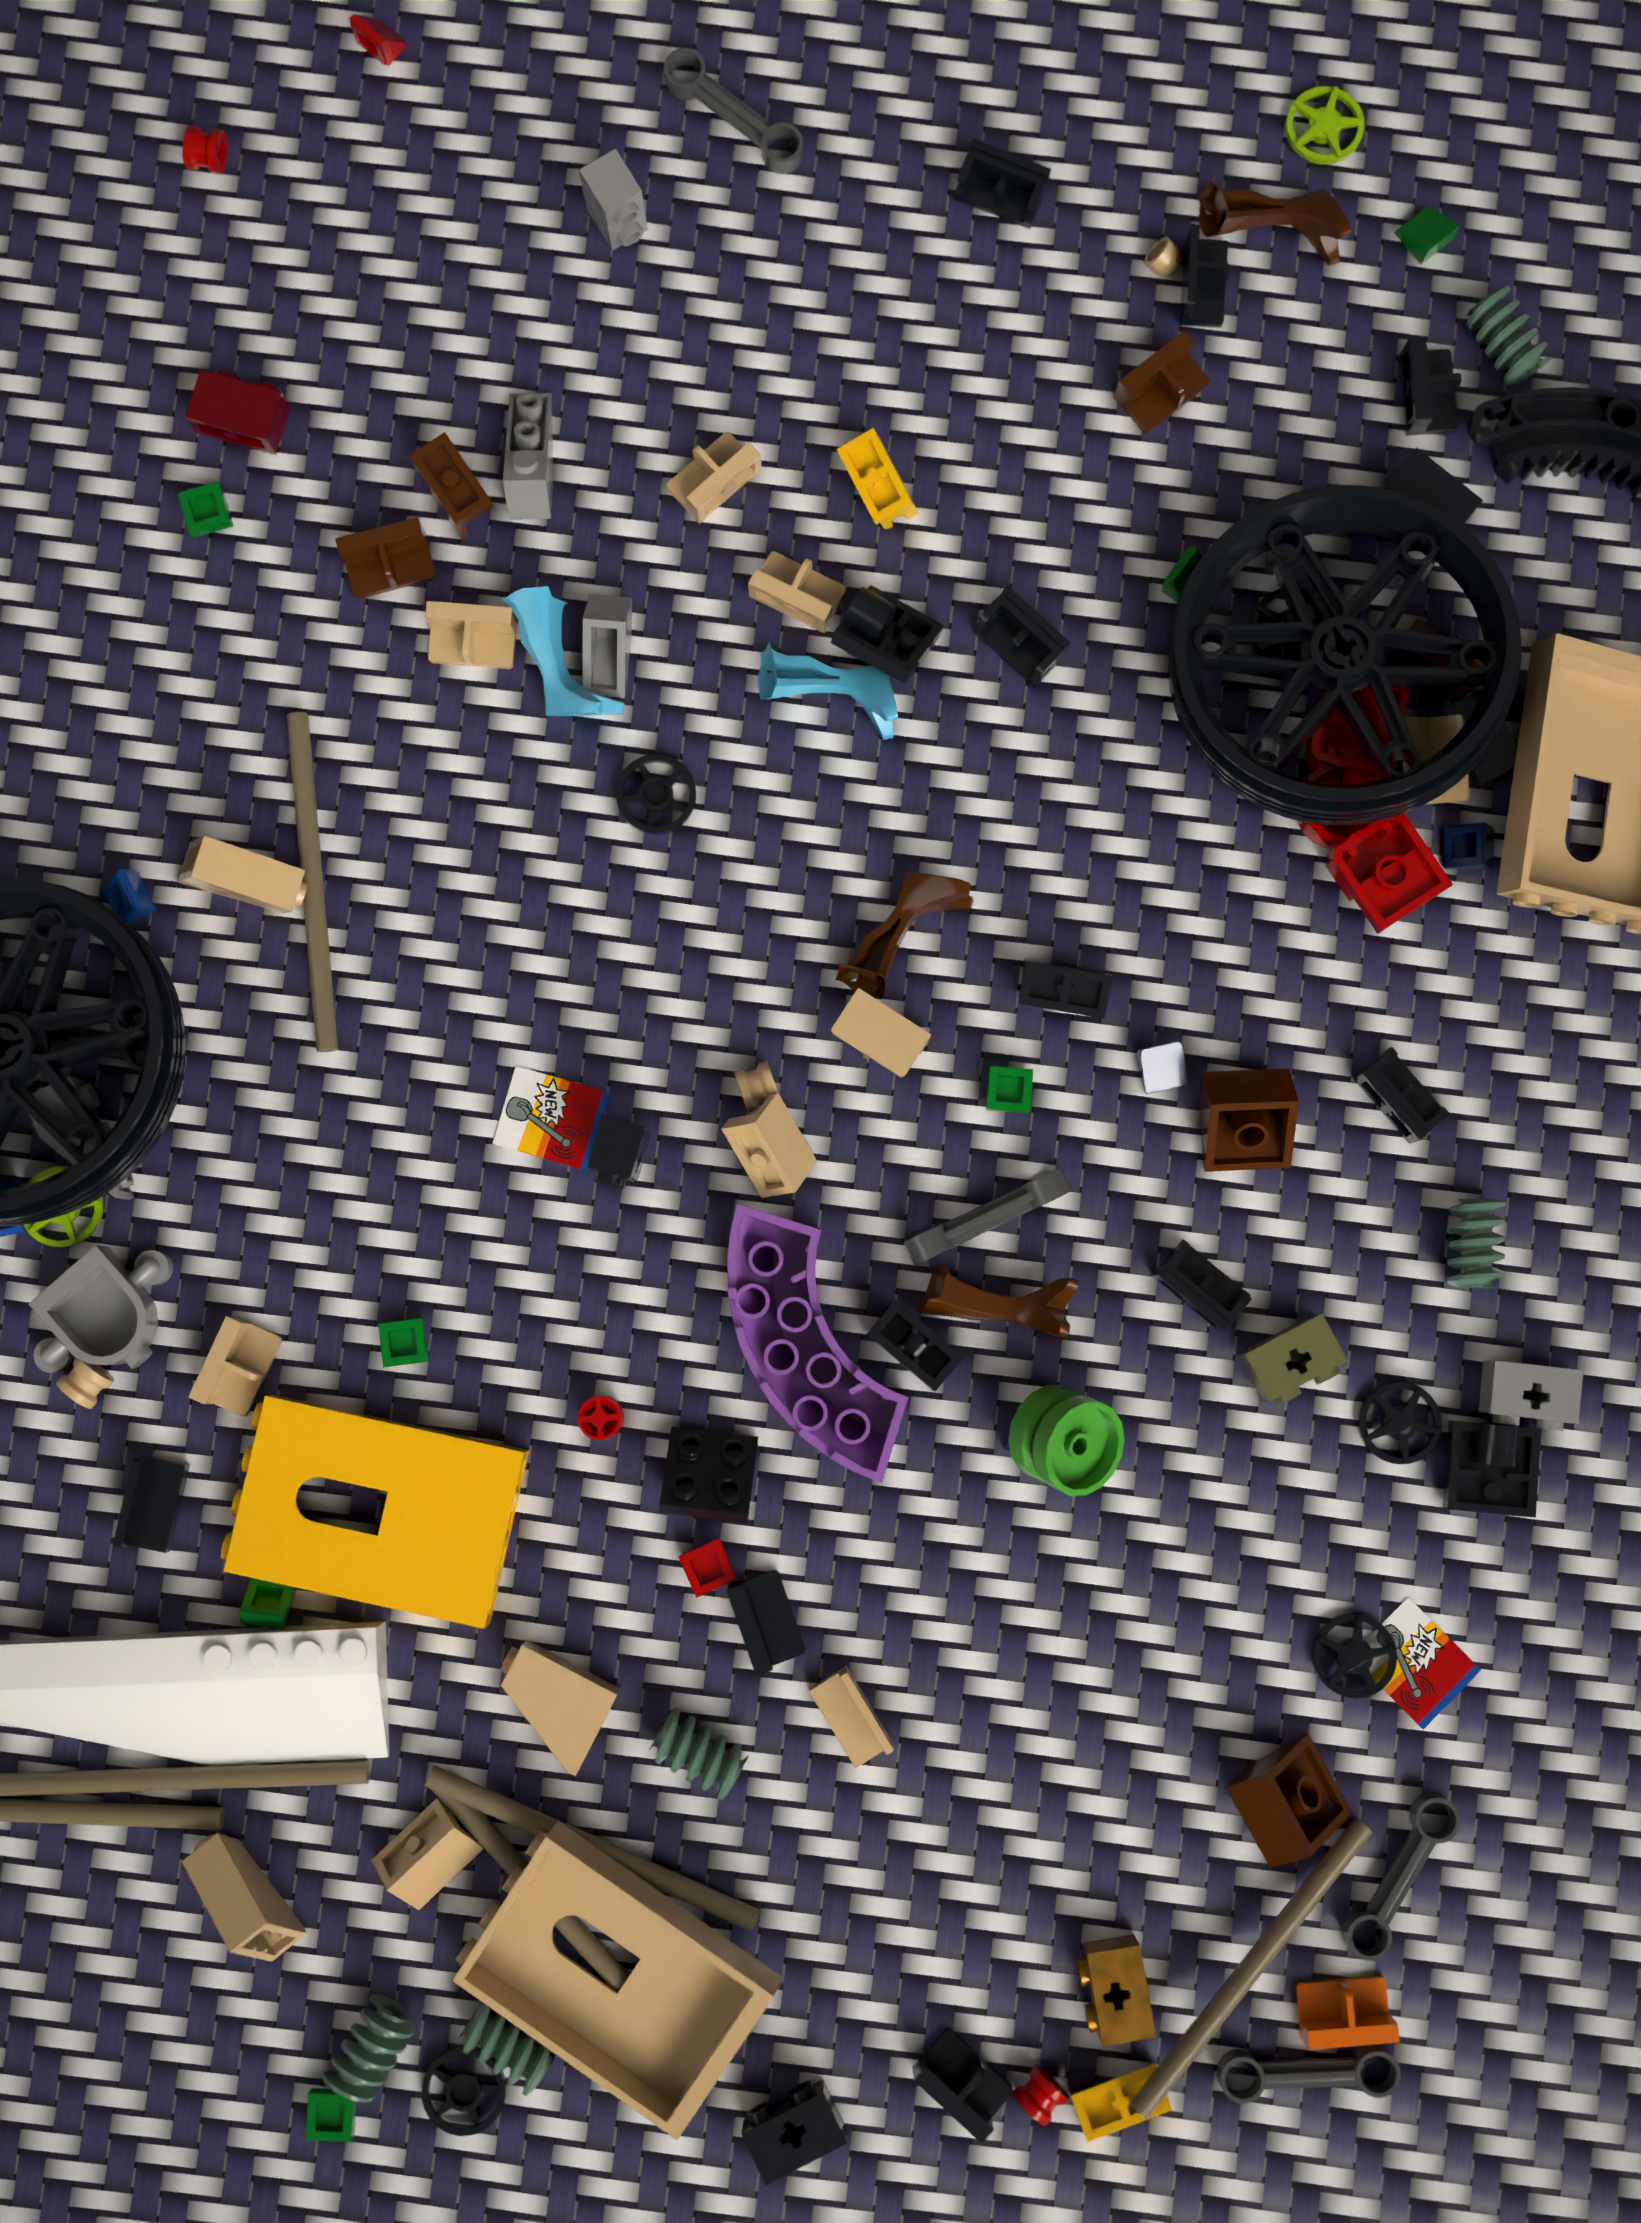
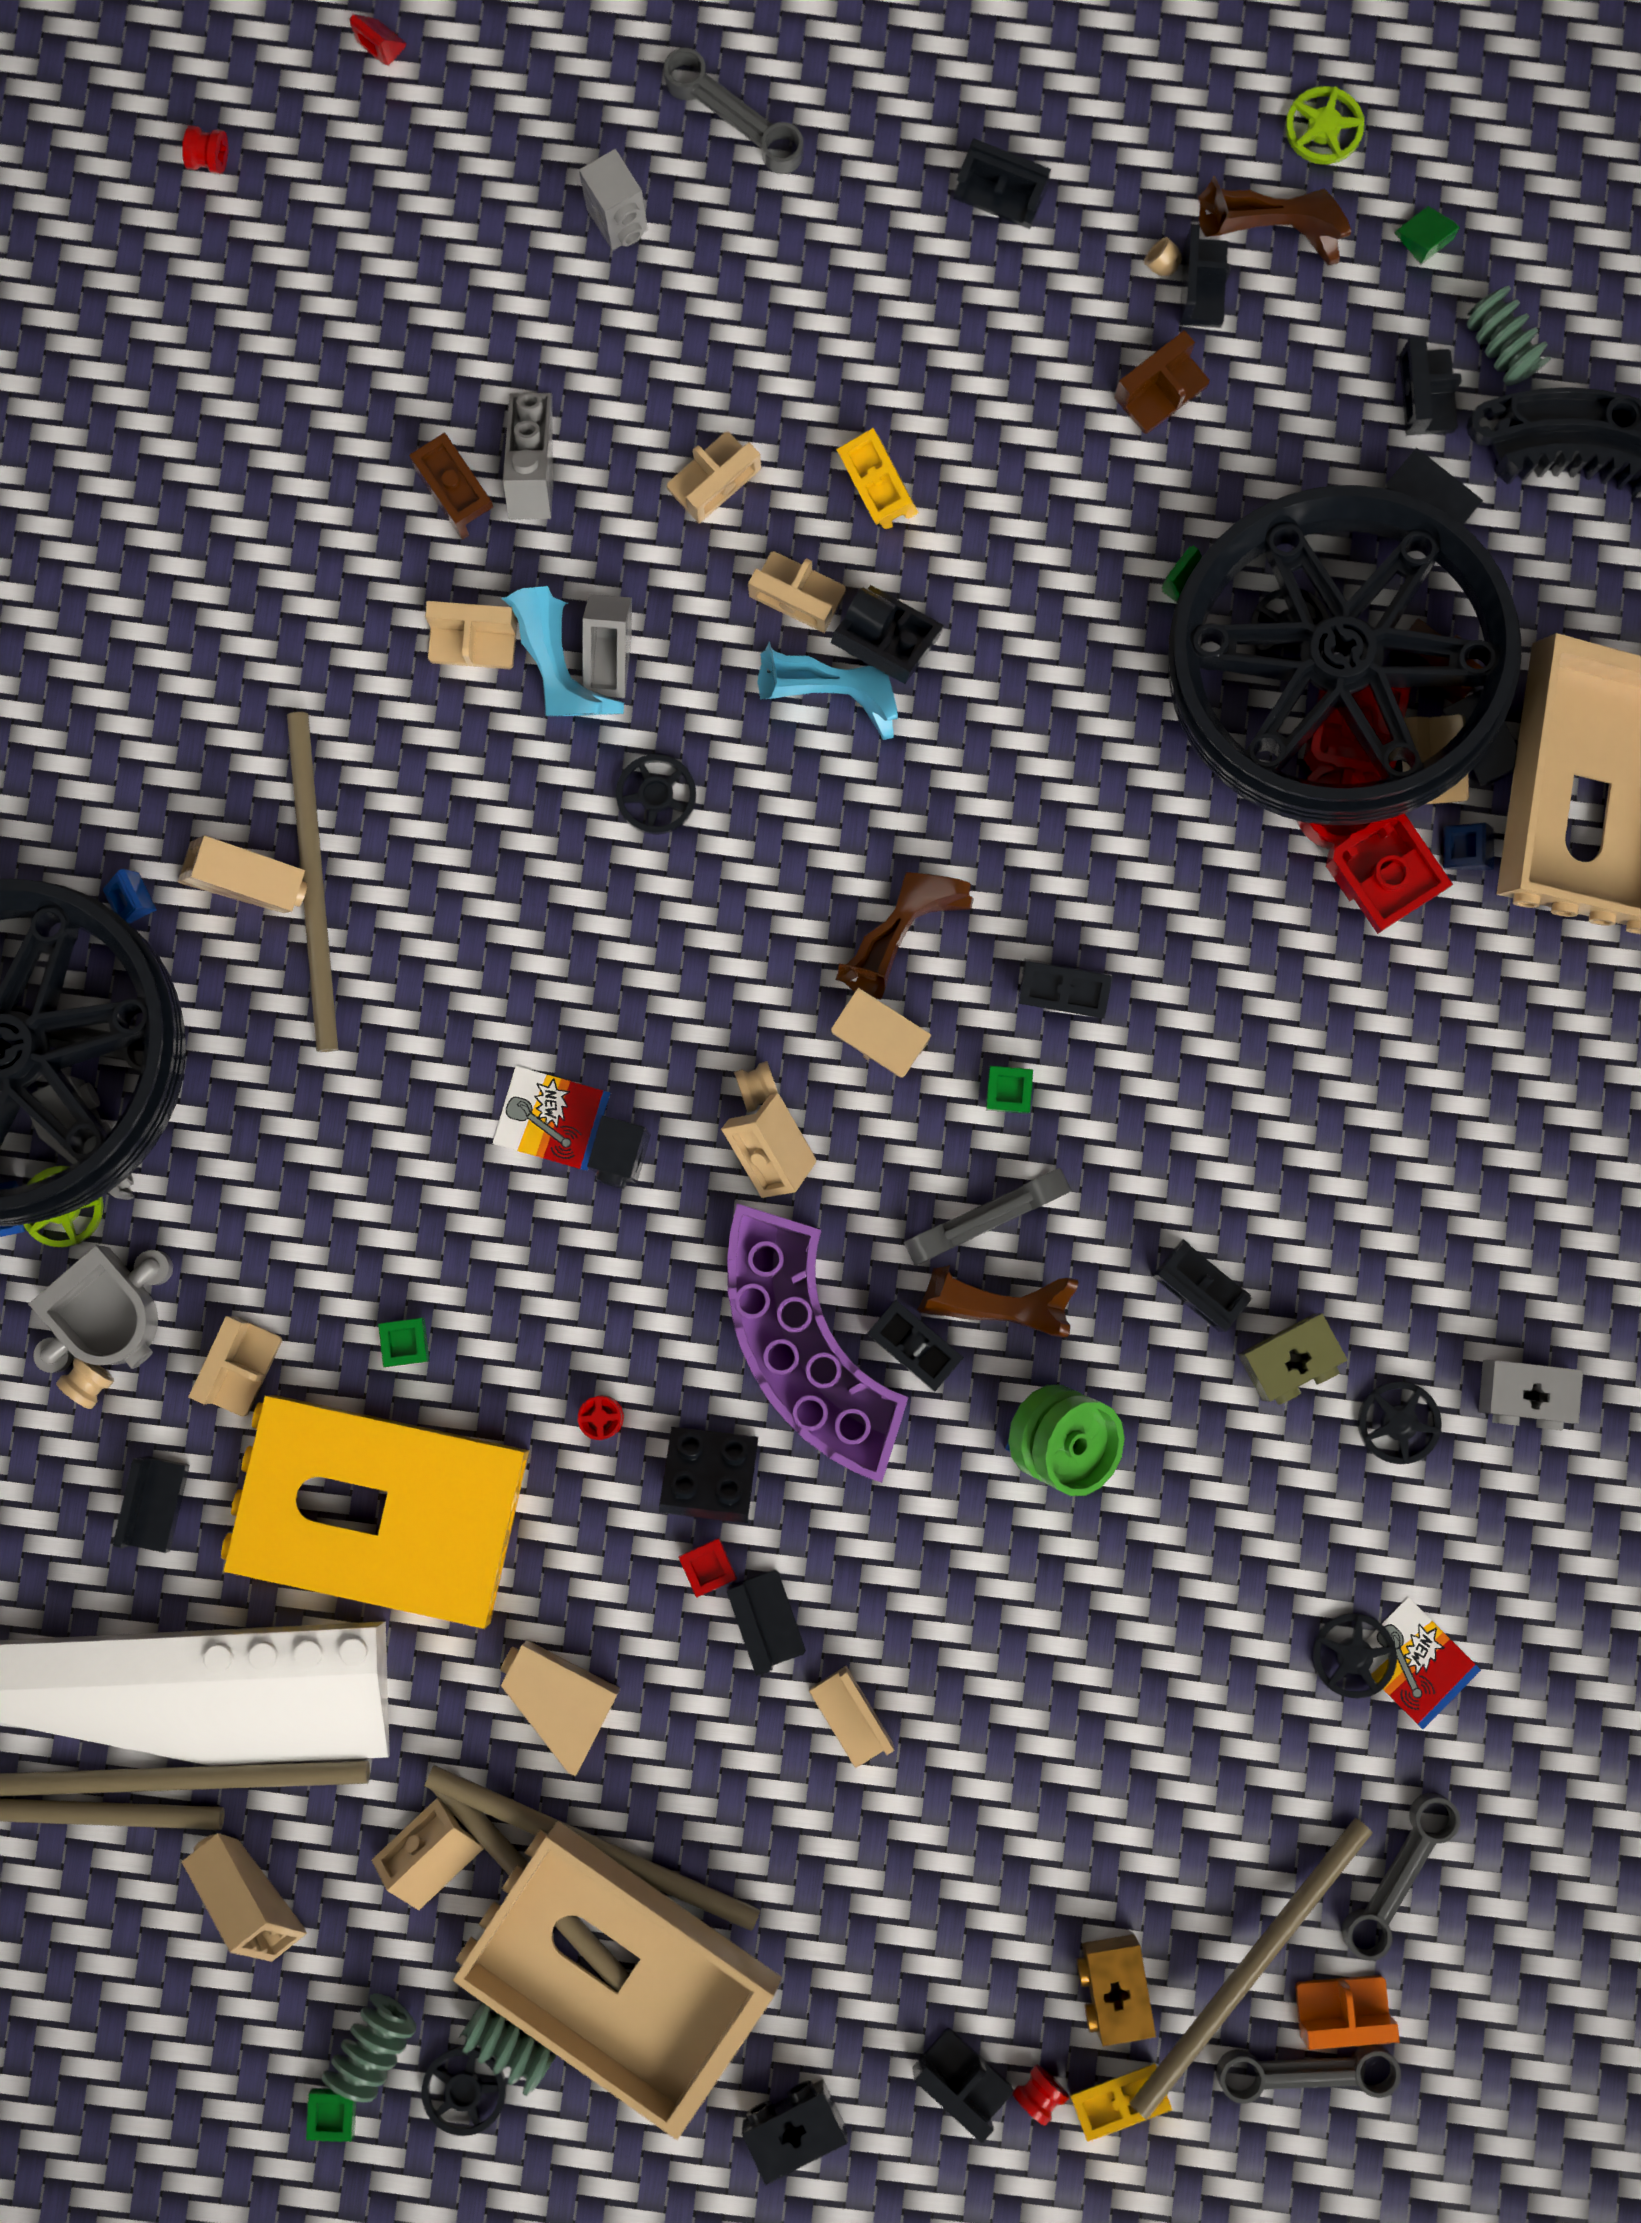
green plate [178,481,234,538] -> none
dark red brick [185,370,291,455] -> none
green plate [239,1578,296,1629] -> none
reddish brown panel [335,517,436,599] -> none
sand green piece [649,1707,749,1801] -> none
black hinge [973,586,1071,688] -> none
slope [1135,1040,1188,1095] -> none
reddish brown slope [1199,1068,1299,1172] -> none
reddish brown slope [1226,1734,1352,1867] -> none
black hinge [1353,1047,1450,1144] -> none
black plate [1443,1420,1541,1518] -> none
sand green piece [1447,1199,1506,1289] -> none

